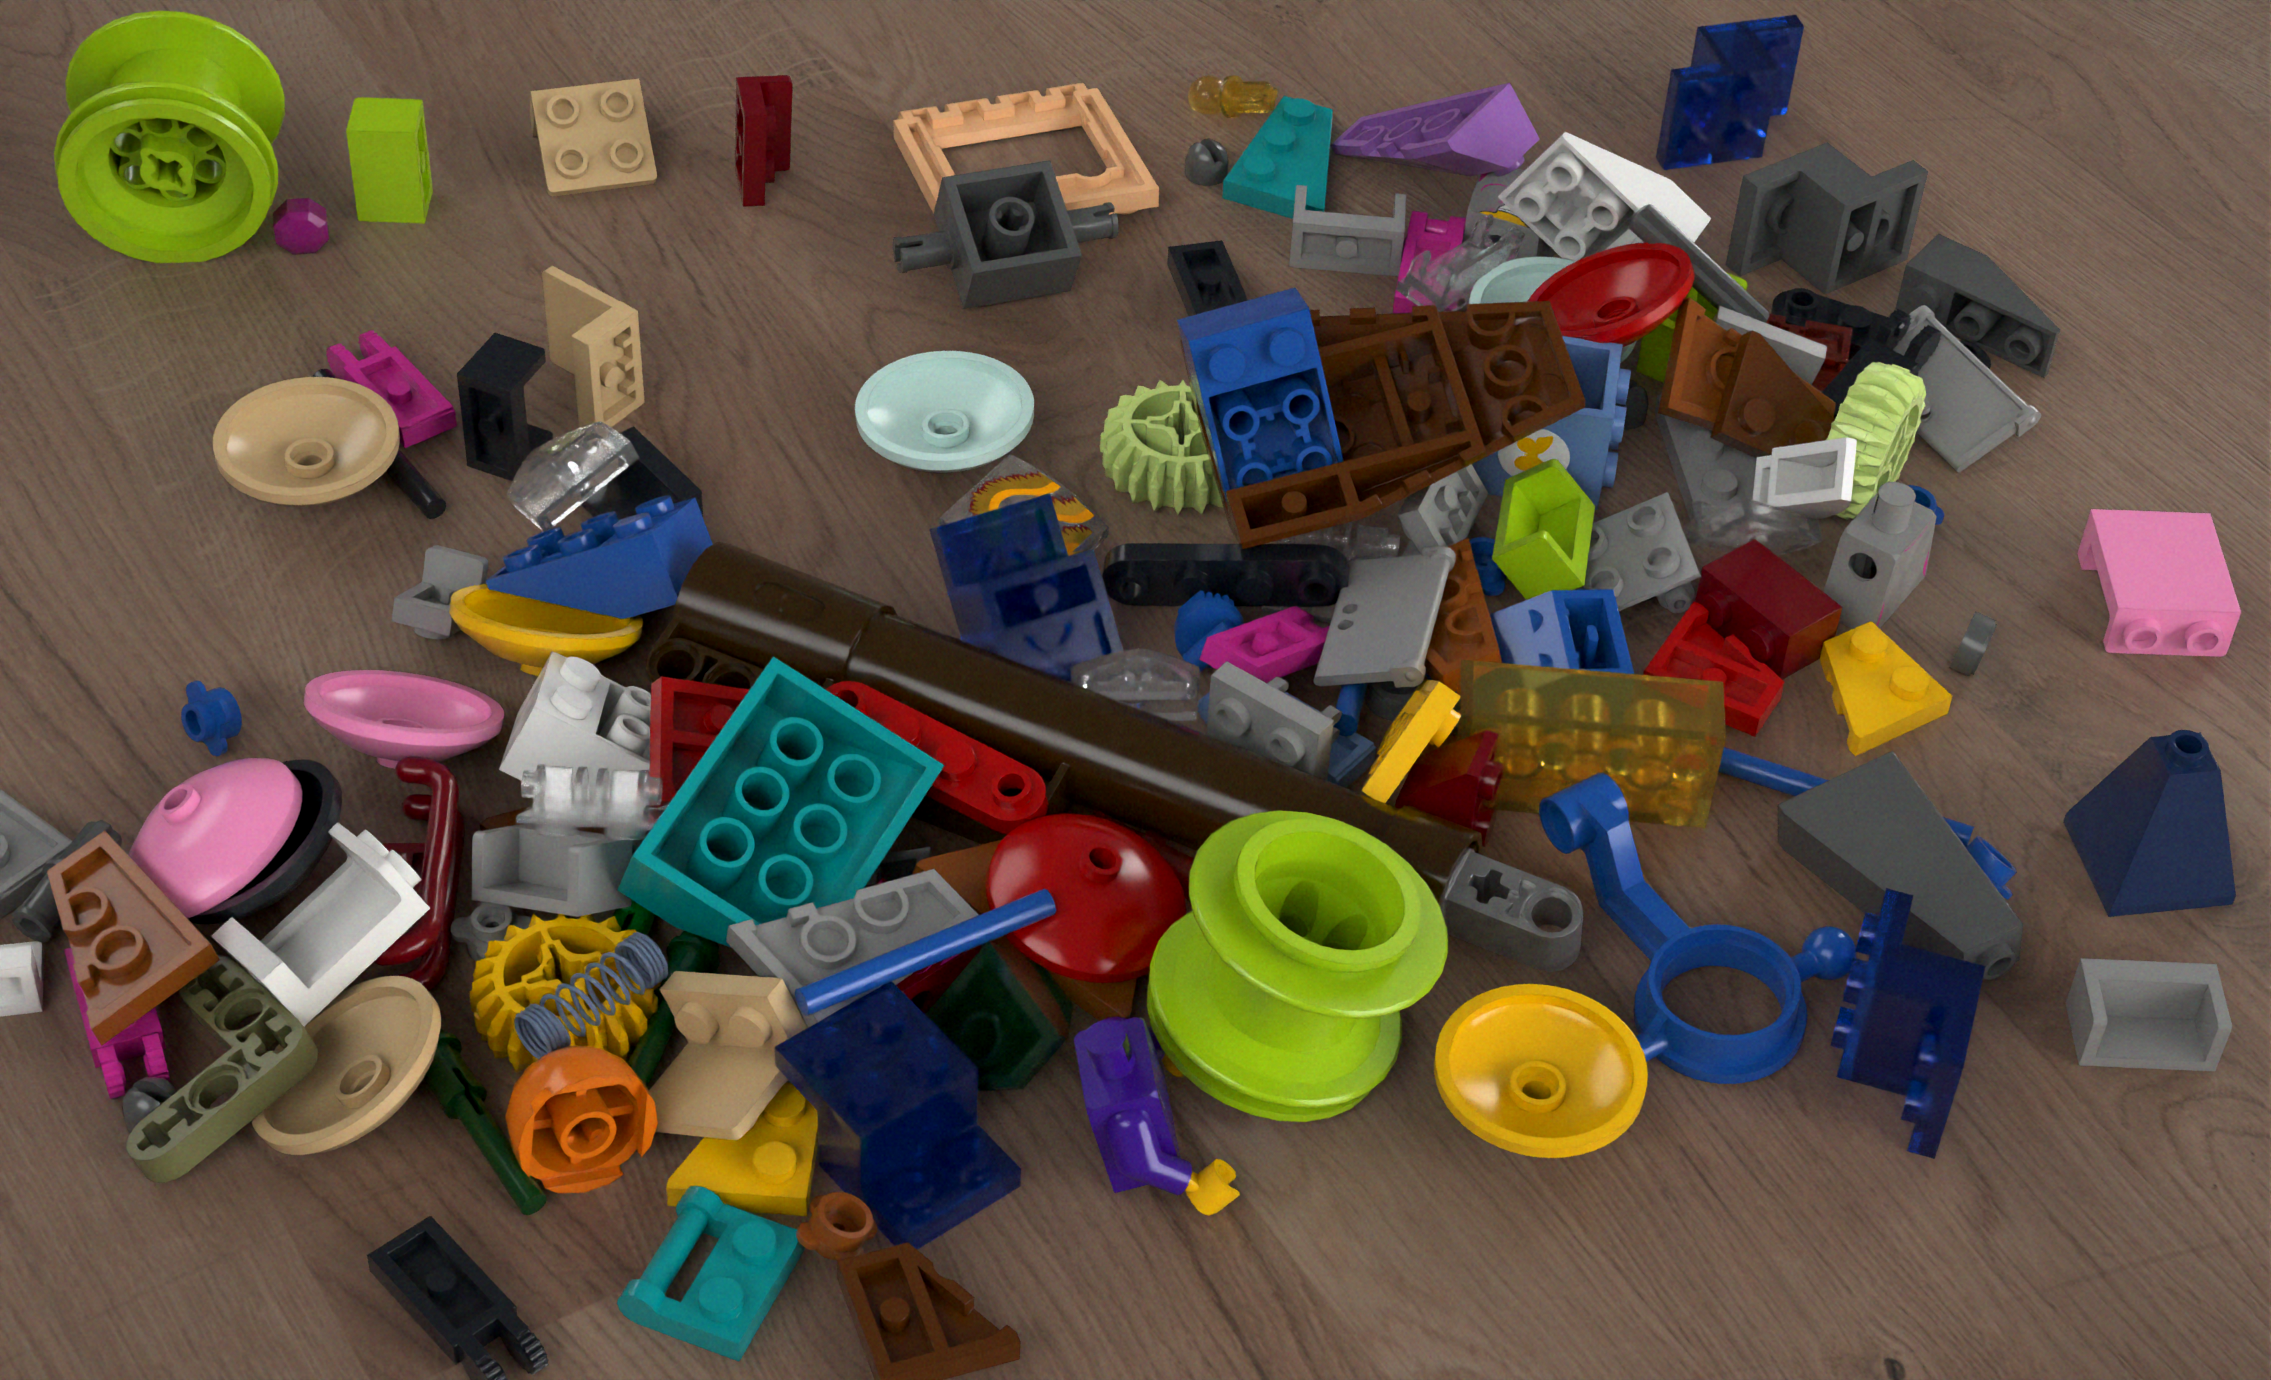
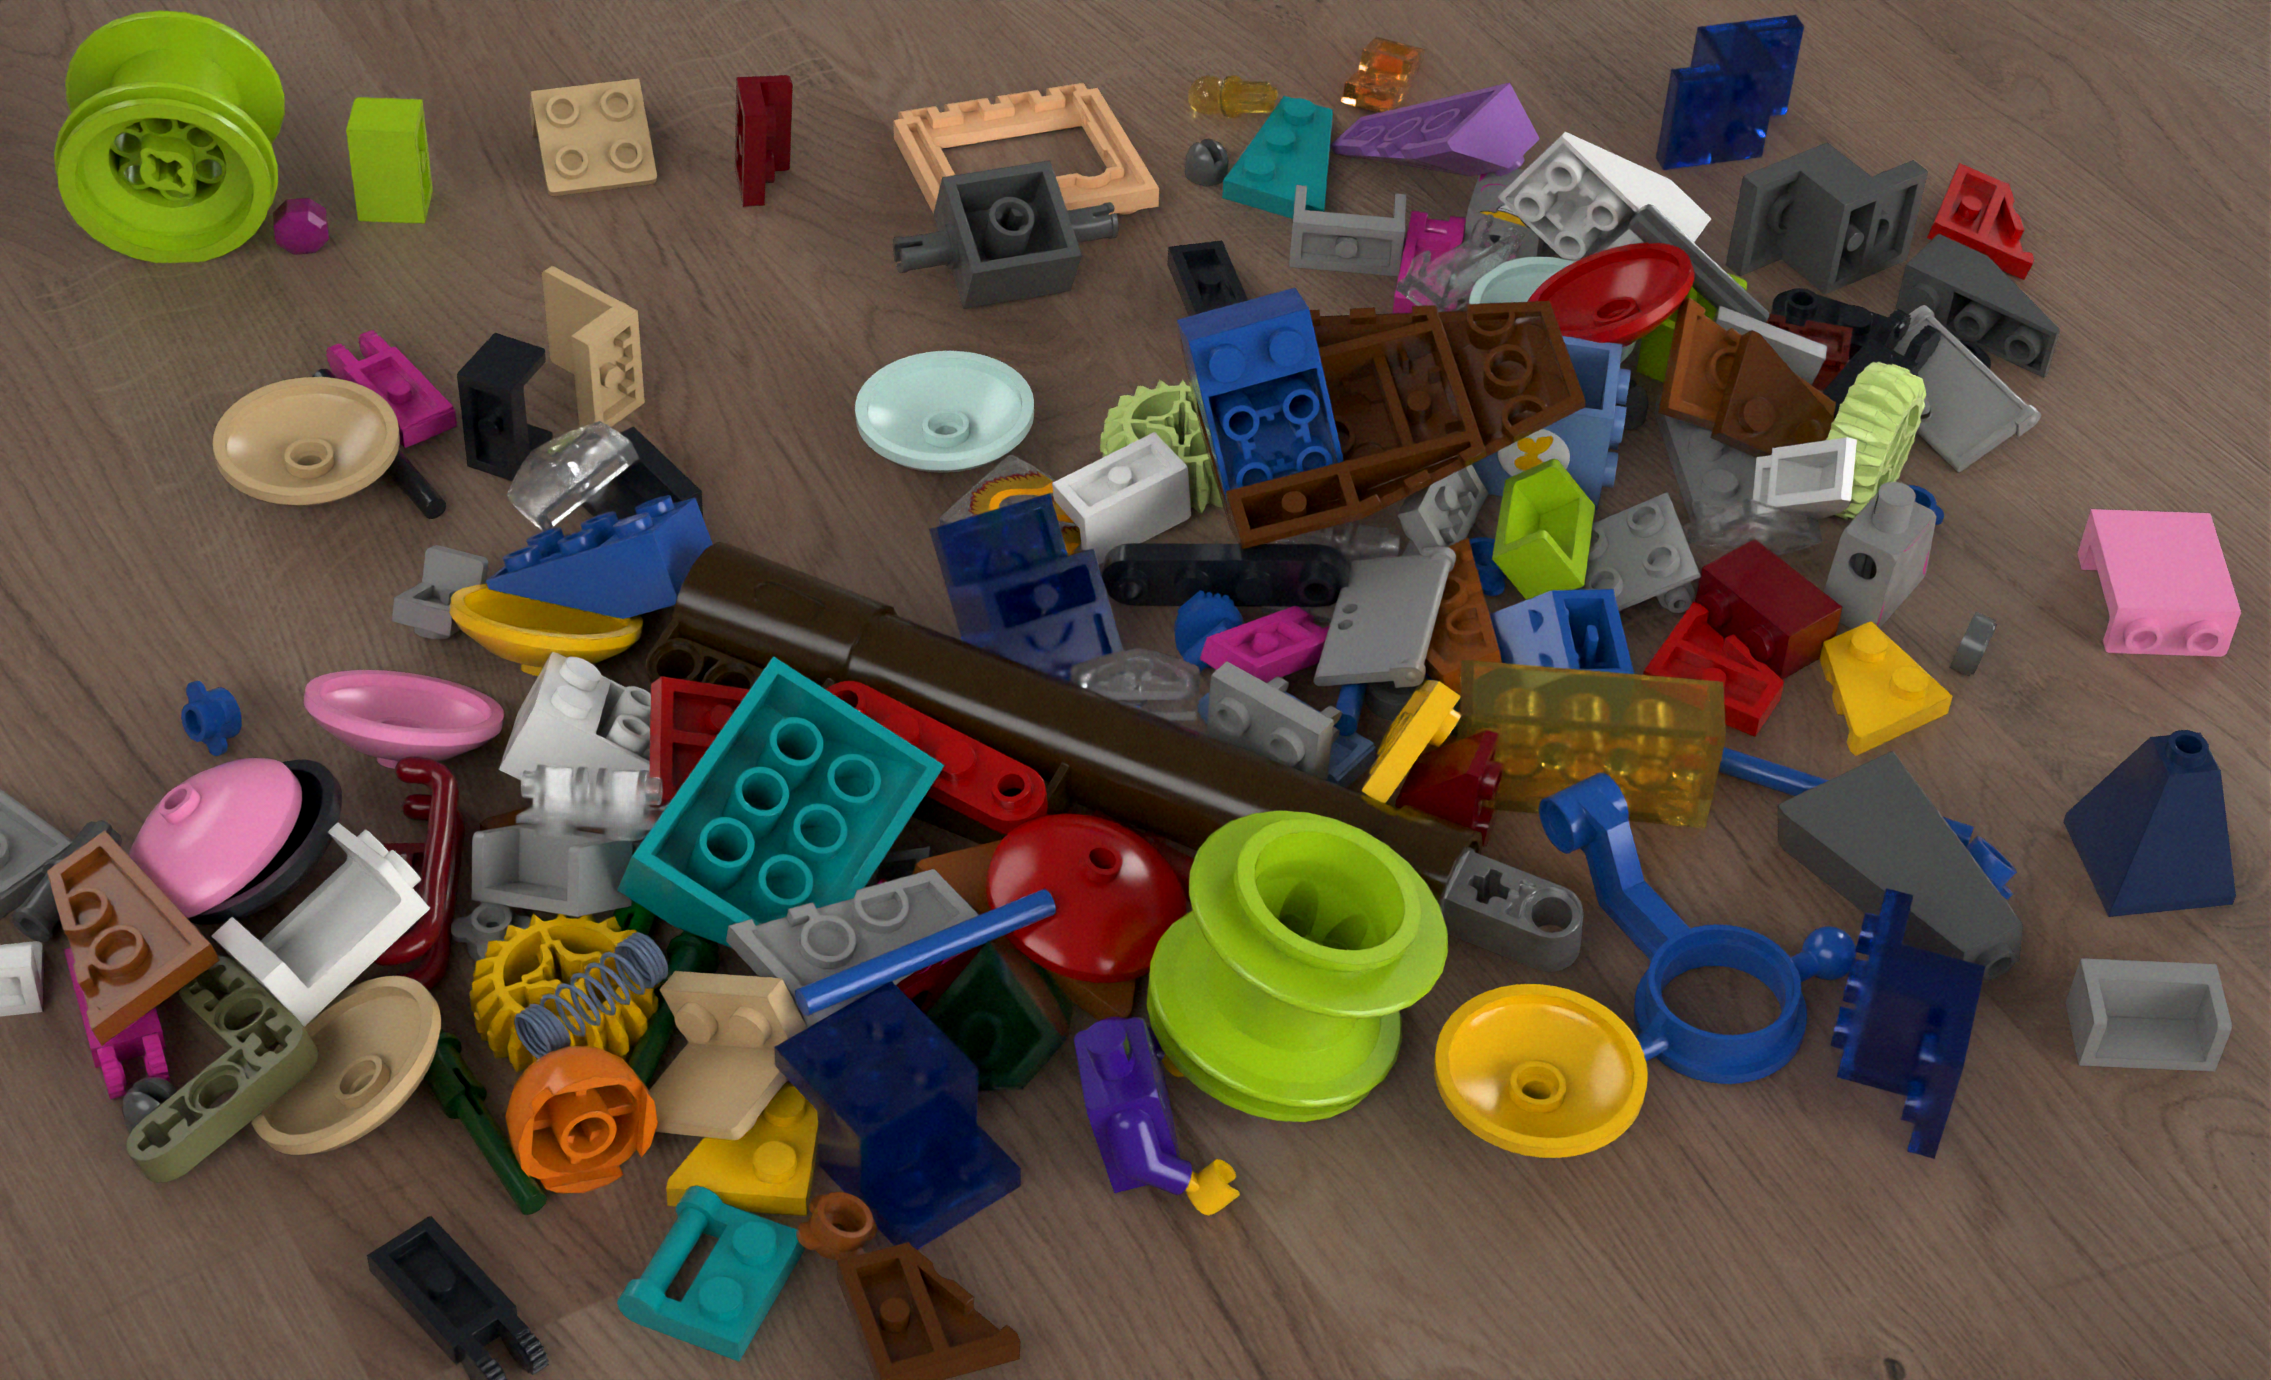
none -> white panel [1052,432,1191,567]
none -> clear orange slope [1341,37,1425,113]
none -> red wing [1927,163,2034,280]

